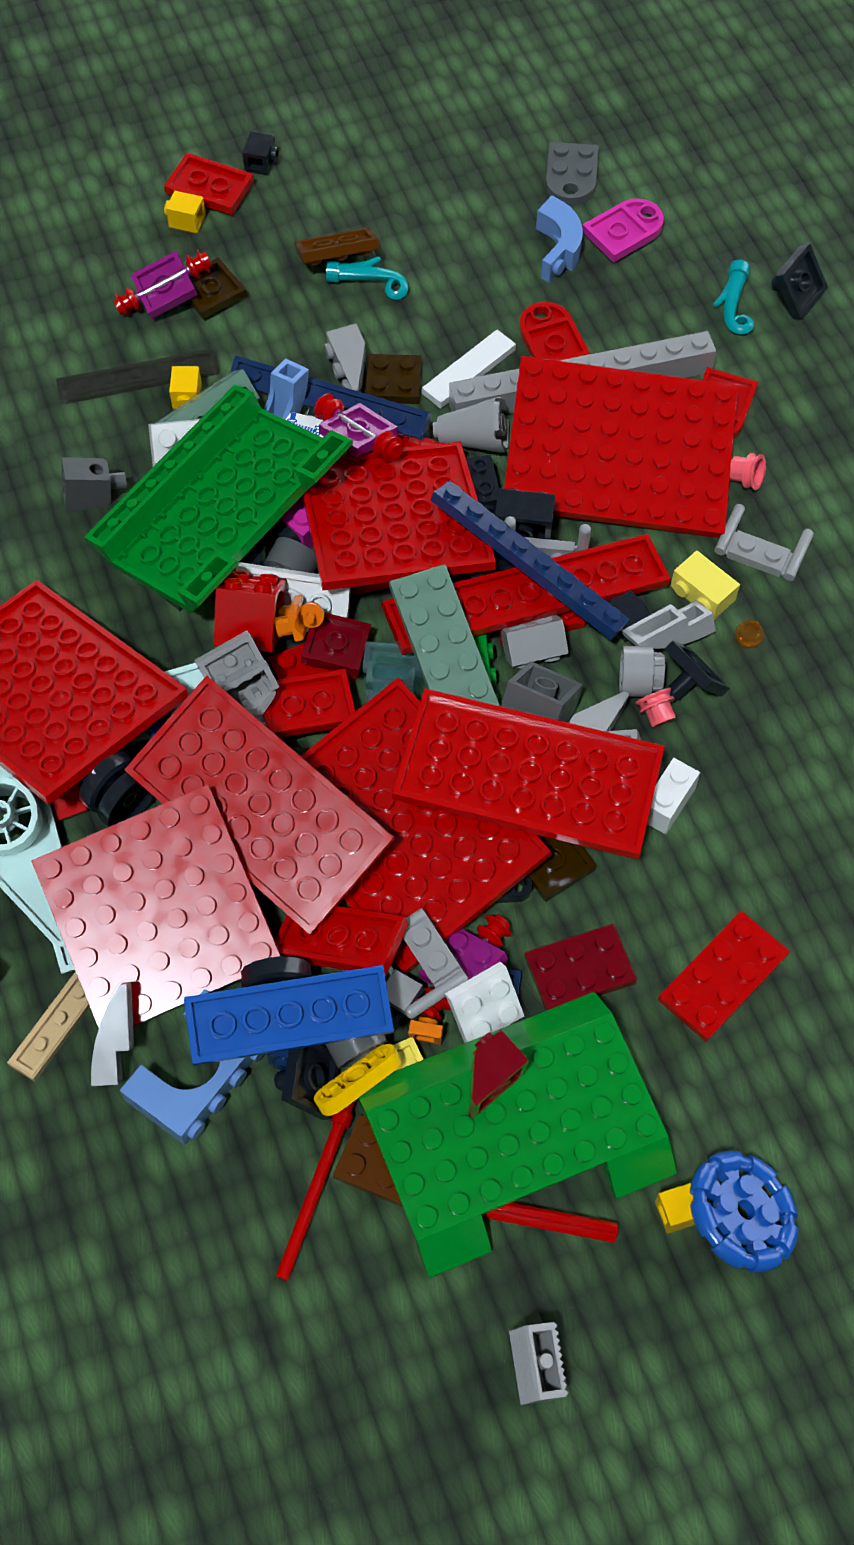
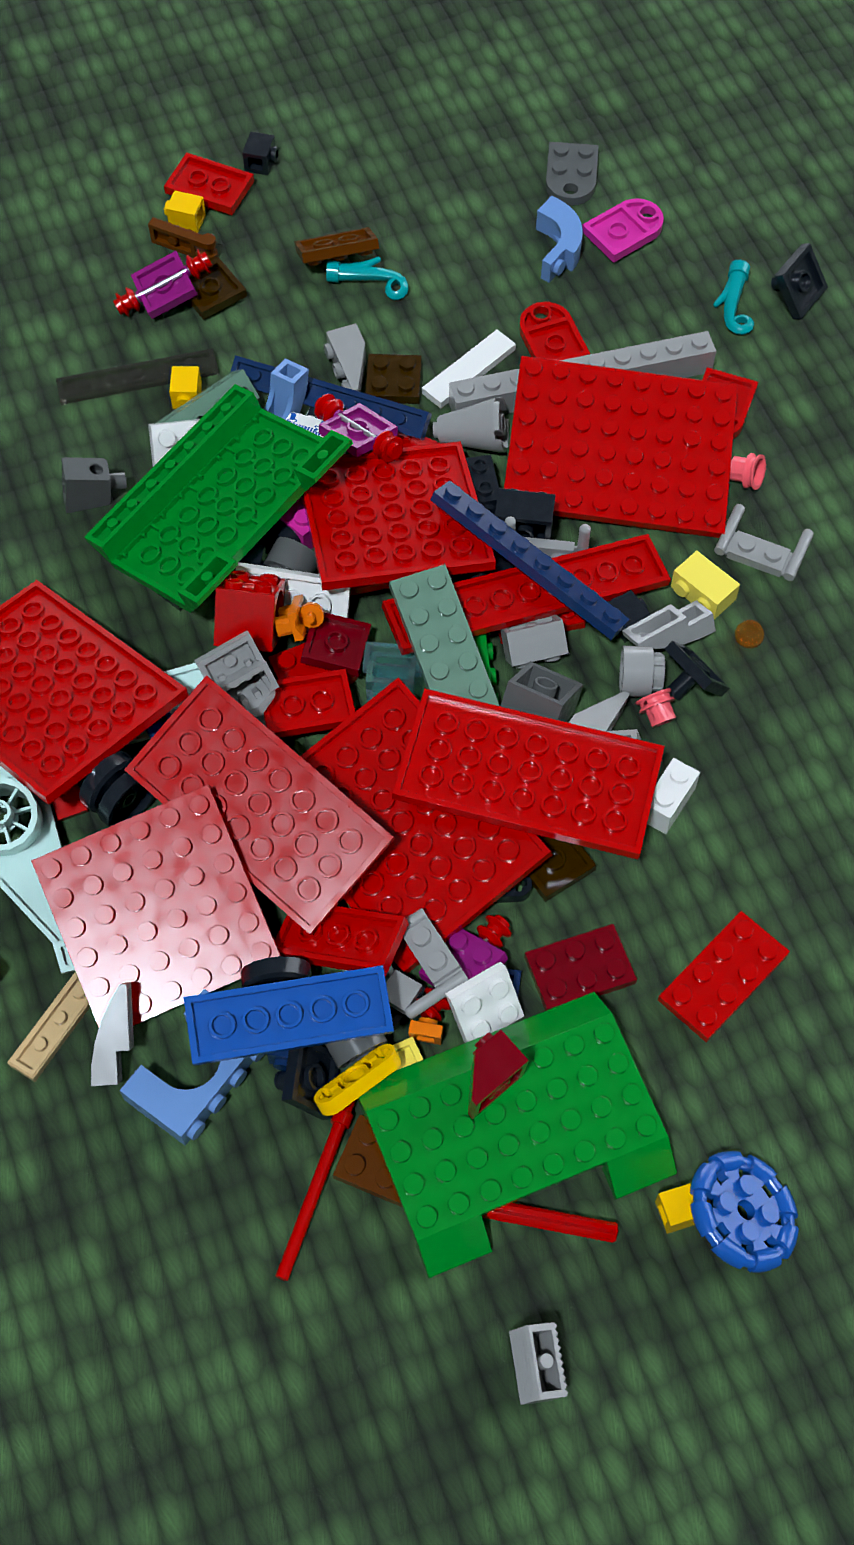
none -> reddish brown plate [148,217,218,261]

